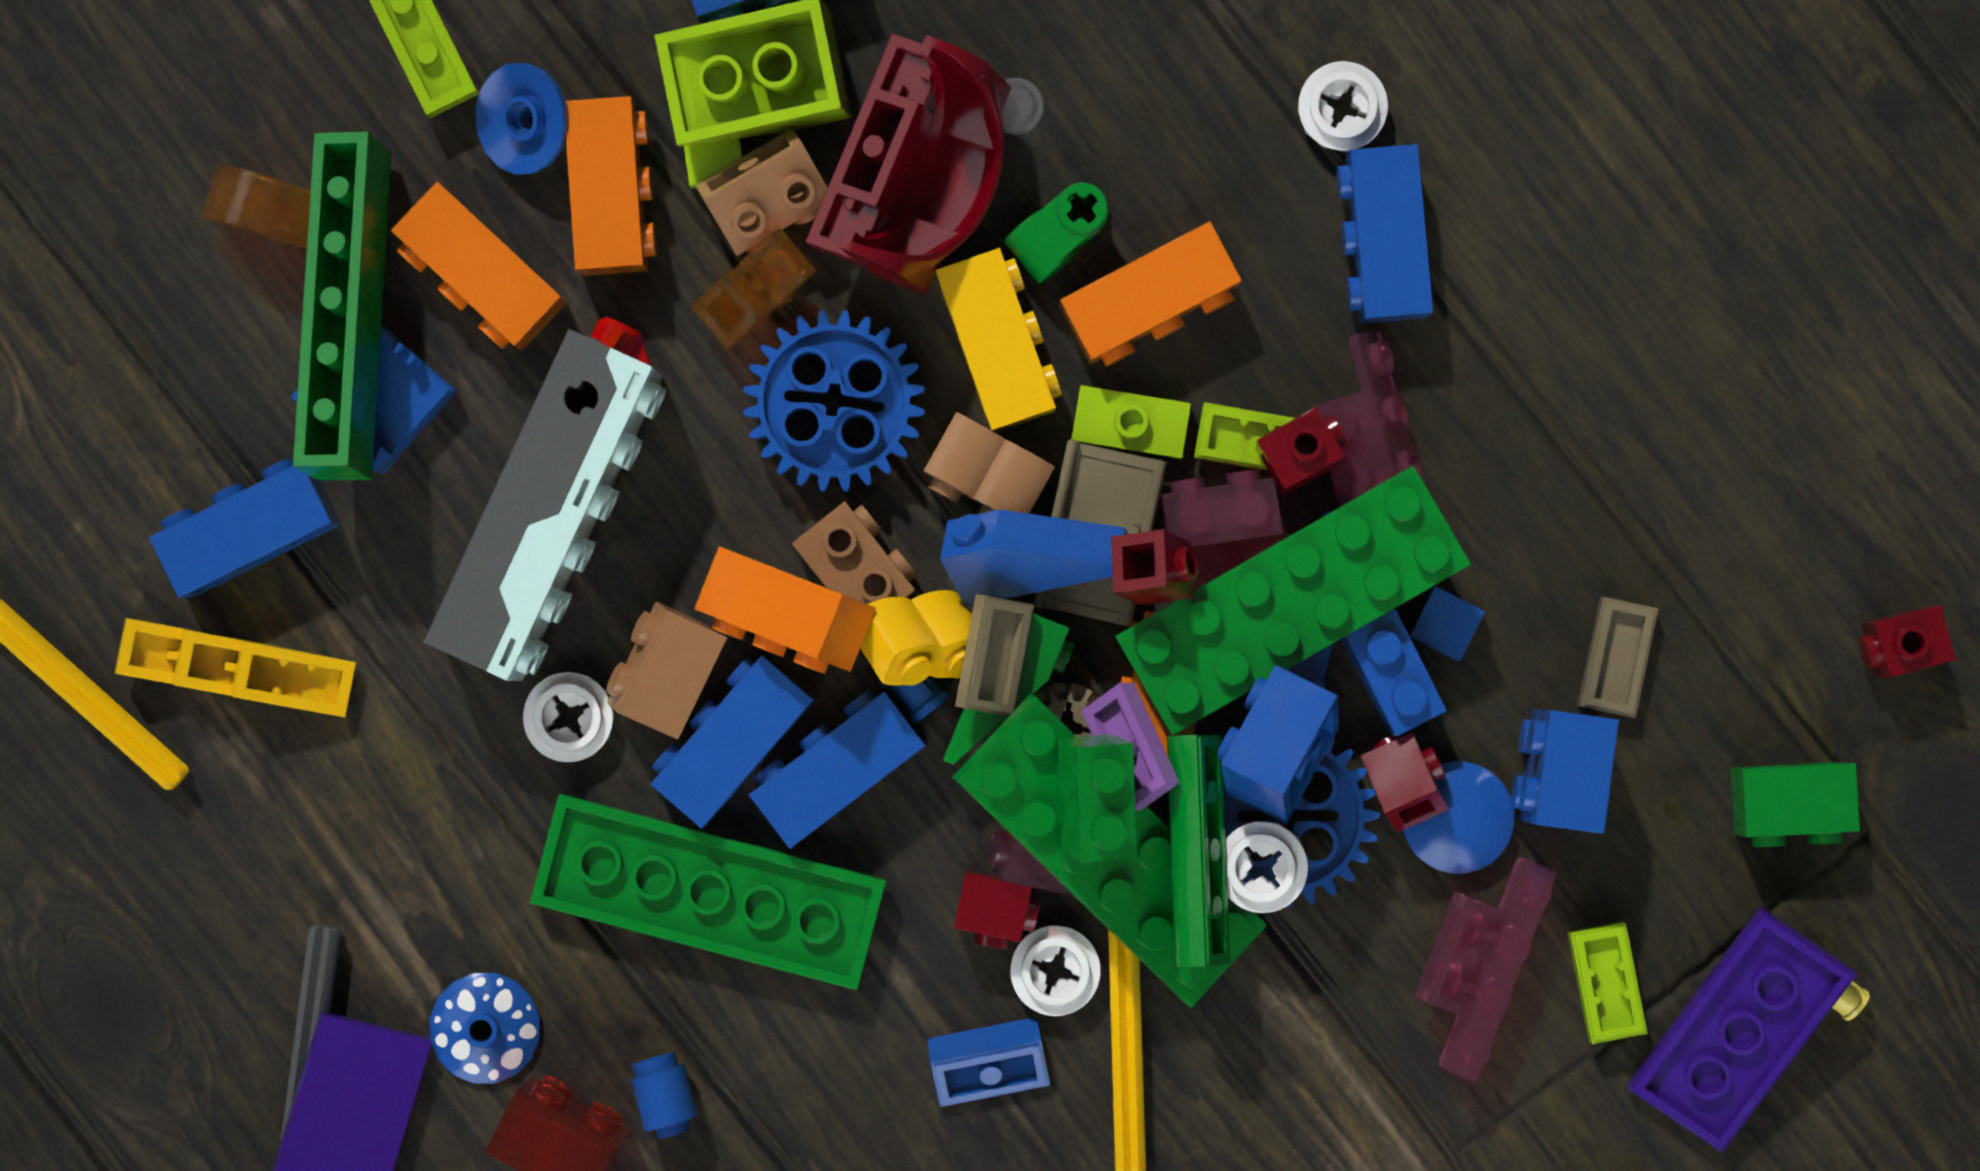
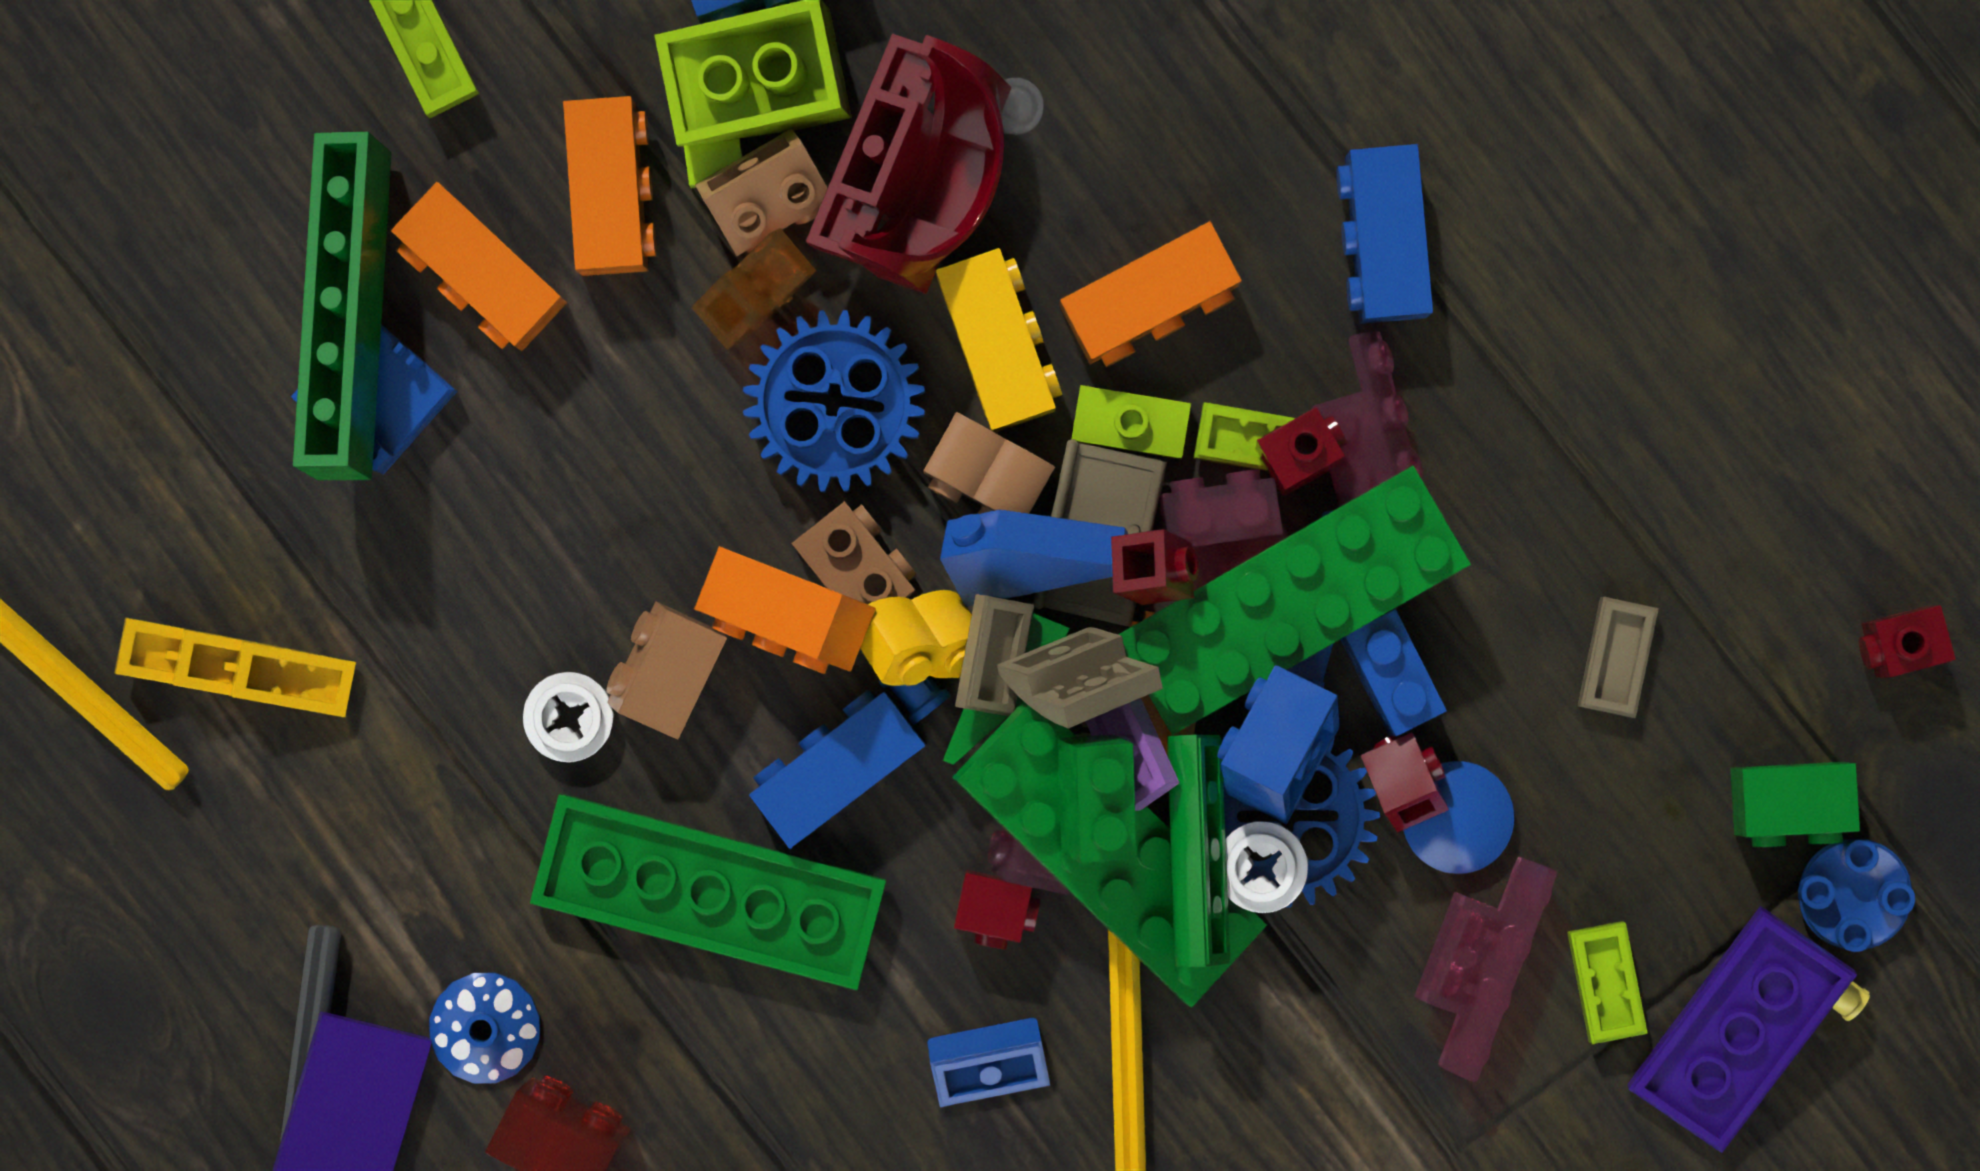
blue brick [149,458,342,599] -> none
clear orange brick [201,164,311,250] -> none
piece [424,317,666,681] -> none
blue dish [475,63,568,175] -> none
blue brick [630,1051,699,1139] -> none
blue brick [650,655,816,829] -> none
green piece [1003,182,1108,285] -> none
white gear [1010,925,1100,1016] -> none
white gear [1297,61,1388,152] -> none
blue tile [1408,586,1485,662] -> none
blue brick [1511,709,1619,834] -> none
none -> dark tan slope [997,626,1163,728]
none -> blue dish [1798,838,1915,952]

